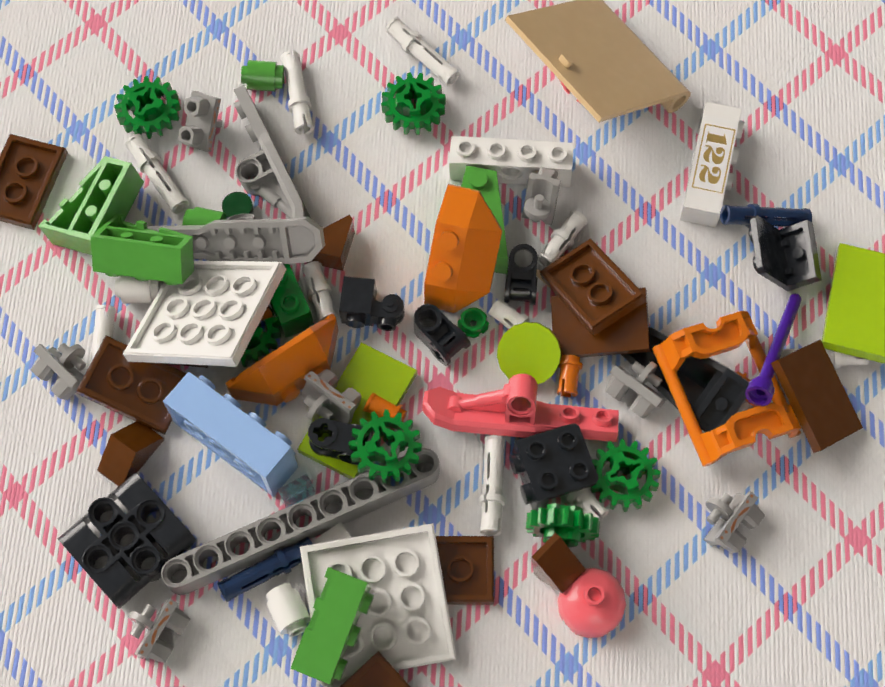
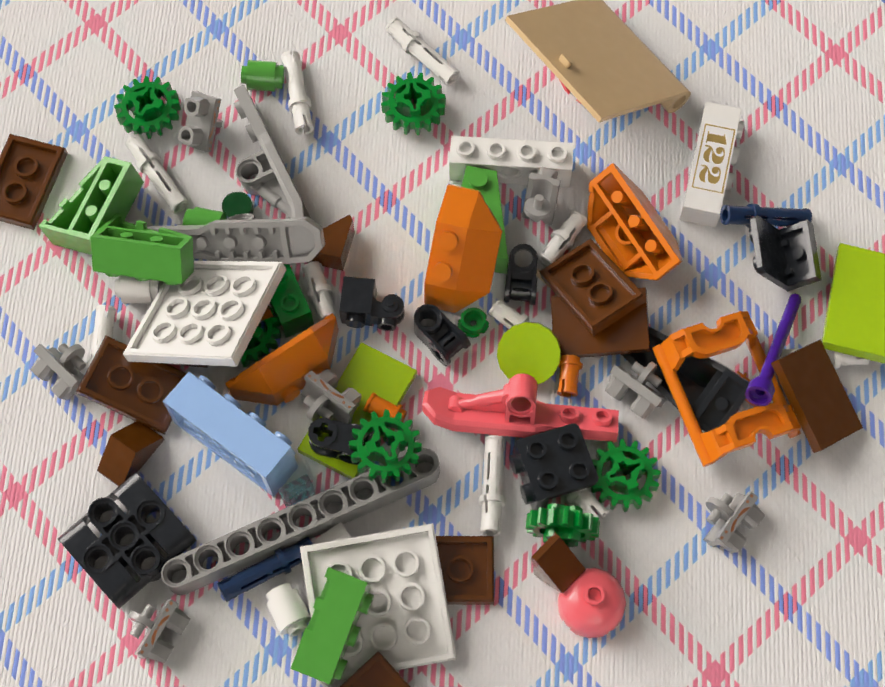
none -> orange wedge [587,163,682,281]

